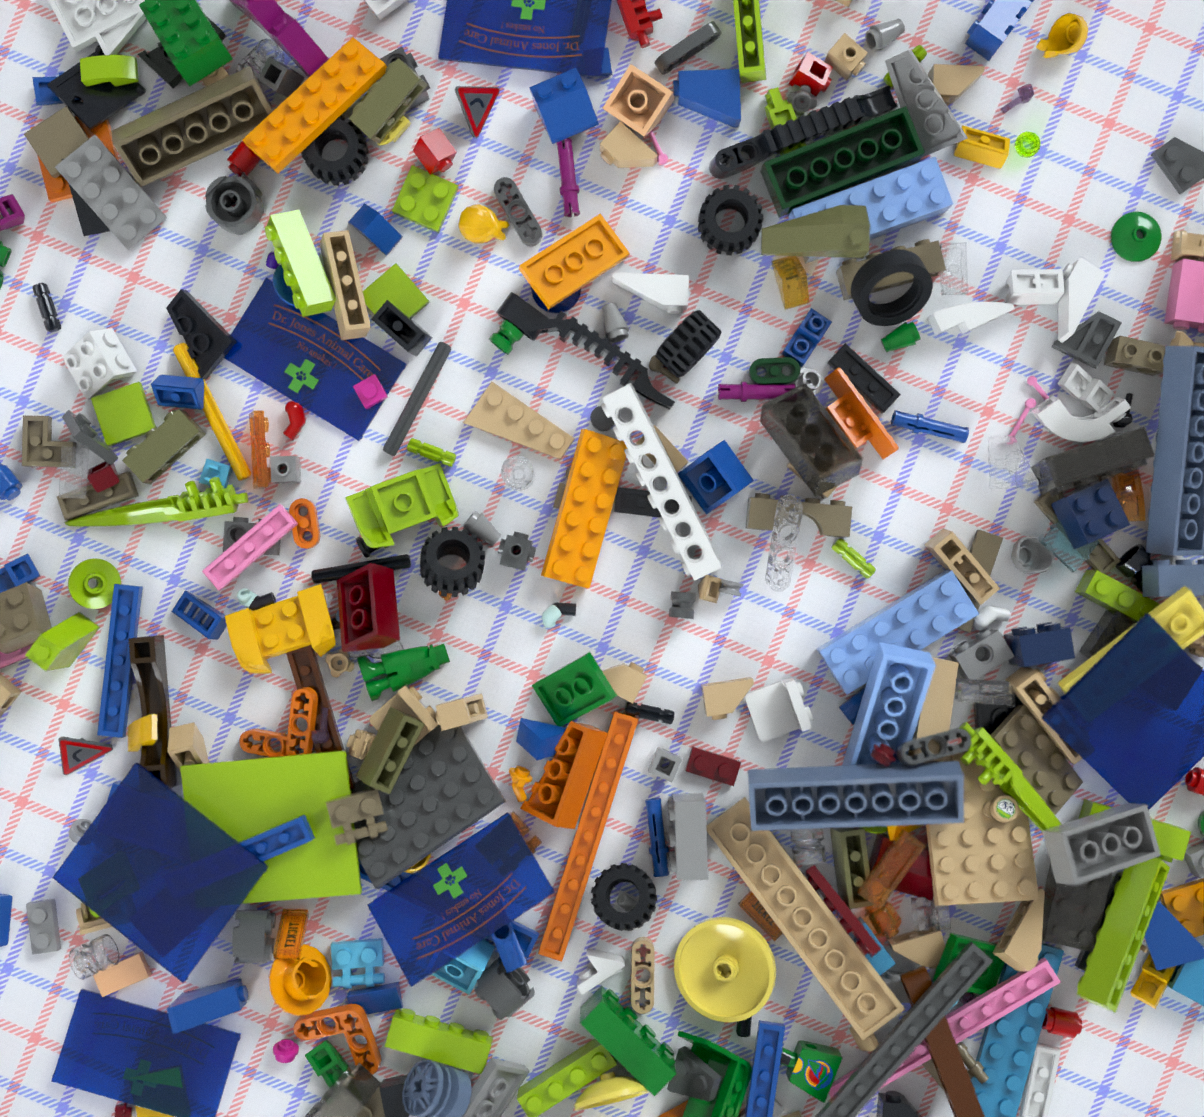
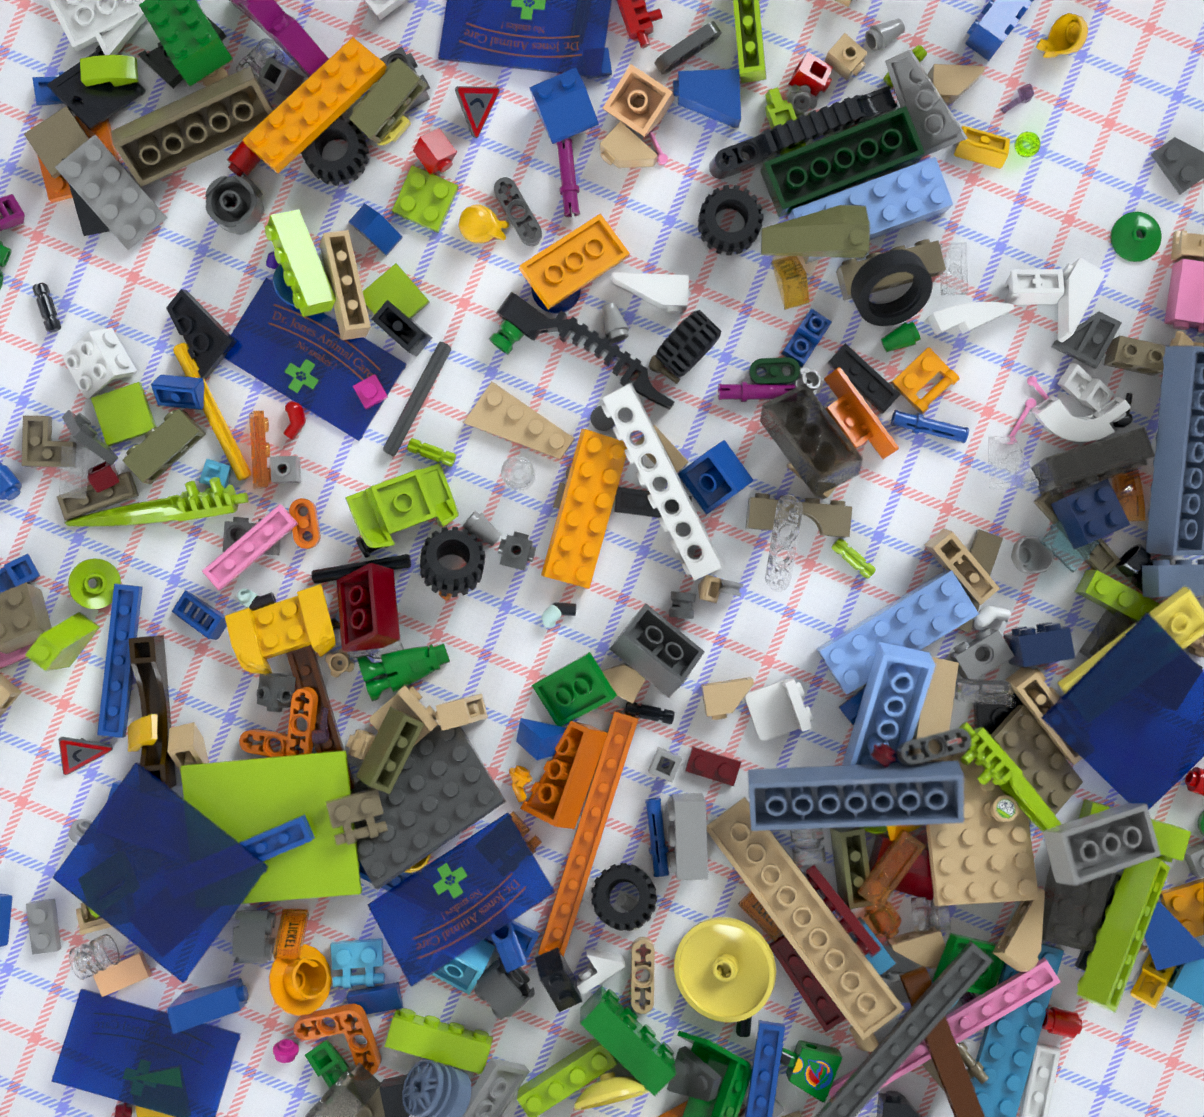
none -> dark grey brick [256,673,296,712]
none -> black brick [535,947,583,1012]
none -> dark grey brick [609,604,705,697]
none -> dark red plate [768,934,847,1032]
none -> light orange plate [890,347,960,414]

